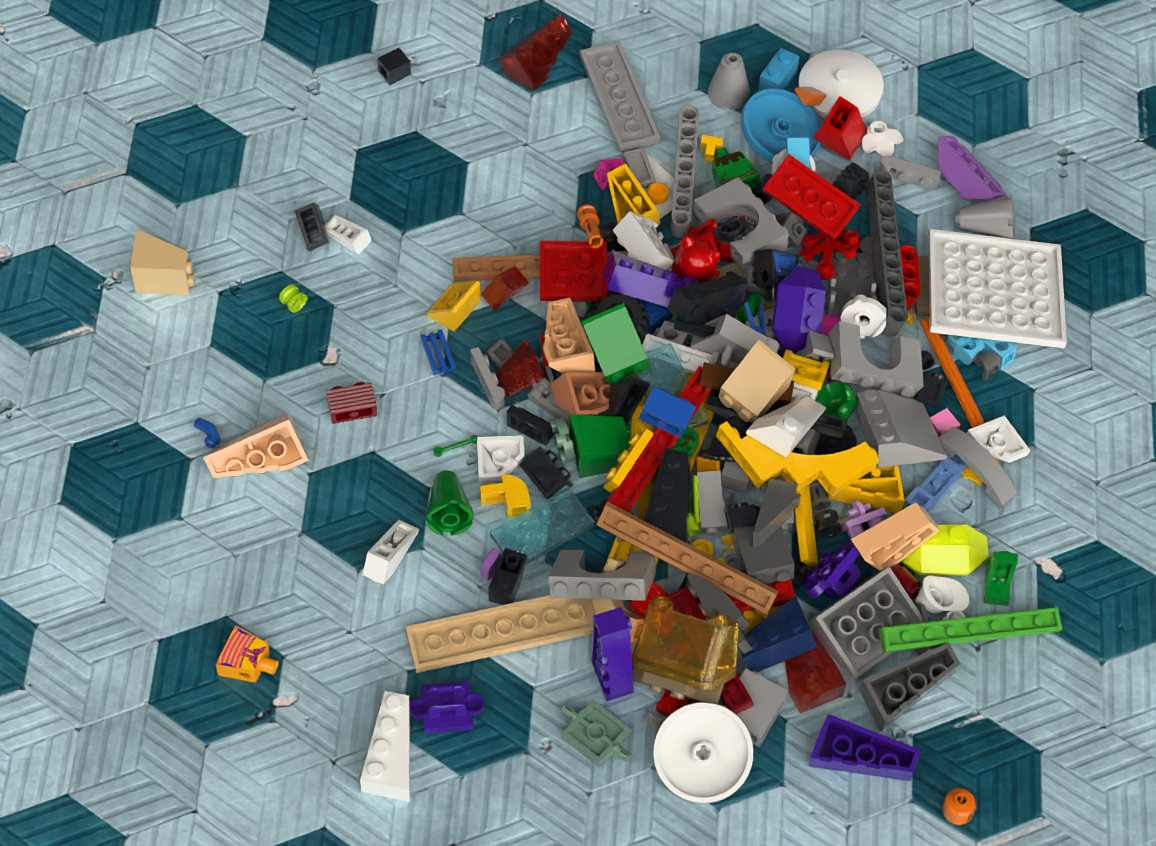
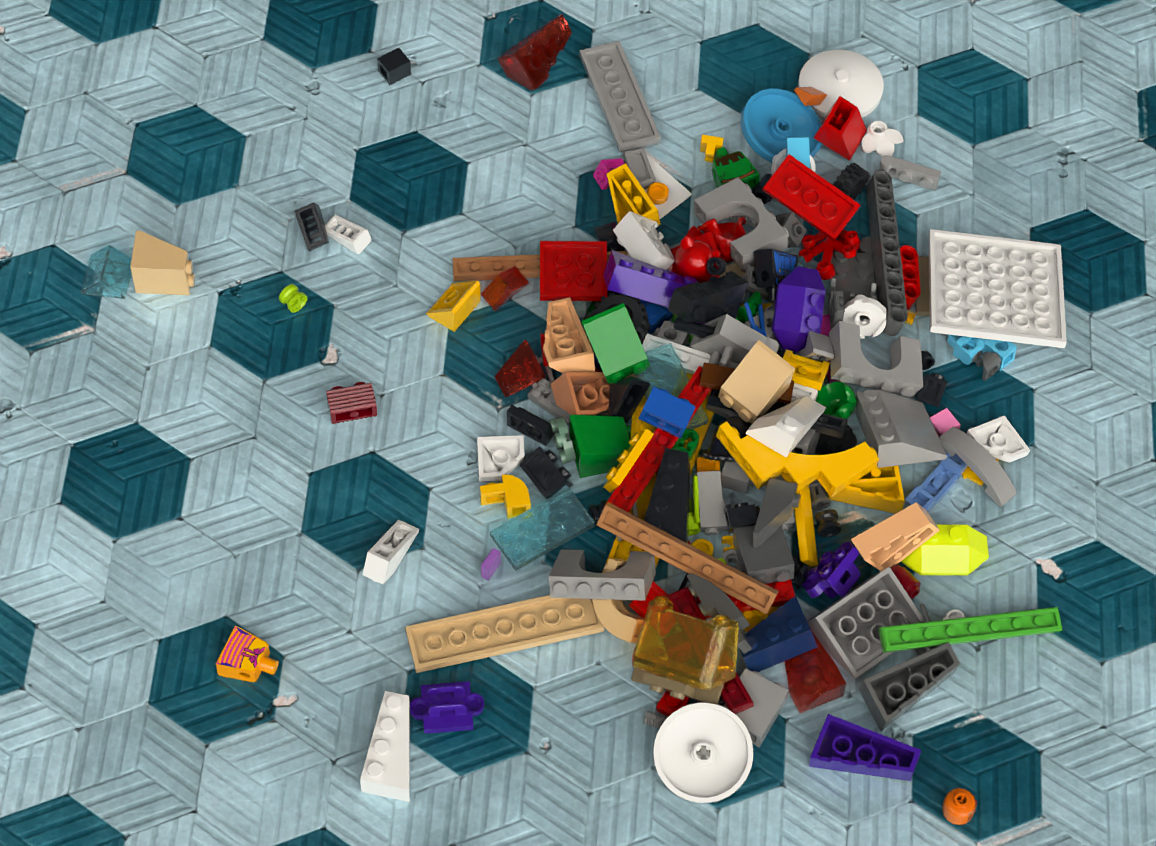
blue arm [194,418,220,448] -> none
light nougat wedge [203,413,308,478] -> none
blue tile [420,329,456,375] -> none
green cone [426,470,474,535] -> none
green hinge [433,435,478,457] -> none
light grey plate [470,347,505,410] -> none
dark grey slope [482,338,516,369] -> none
black slope [488,548,528,605] -> none
sand green plate [561,700,632,767] -> none
orange pin [577,204,603,248] -> none
dark purple wedge [590,607,634,701] -> none
light grey beam [671,105,699,238] -> none
light grey cone [708,53,750,110] -> none
black gear [714,219,750,244] -> none
dark azure brick [758,48,799,92] -> none
lavender hips [841,500,886,539] -> none
white piece [915,576,969,614] -> none
orange axle [921,316,985,428] -> none
medium lavender wedge [938,136,1007,200] -> none
light grey cone [955,195,1015,239] -> none
green bracket [984,551,1018,606] -> none
none -> clear light blue slope [81,245,132,299]
none -> black hinge [707,257,727,275]
none -> dark grey tile [829,291,845,330]

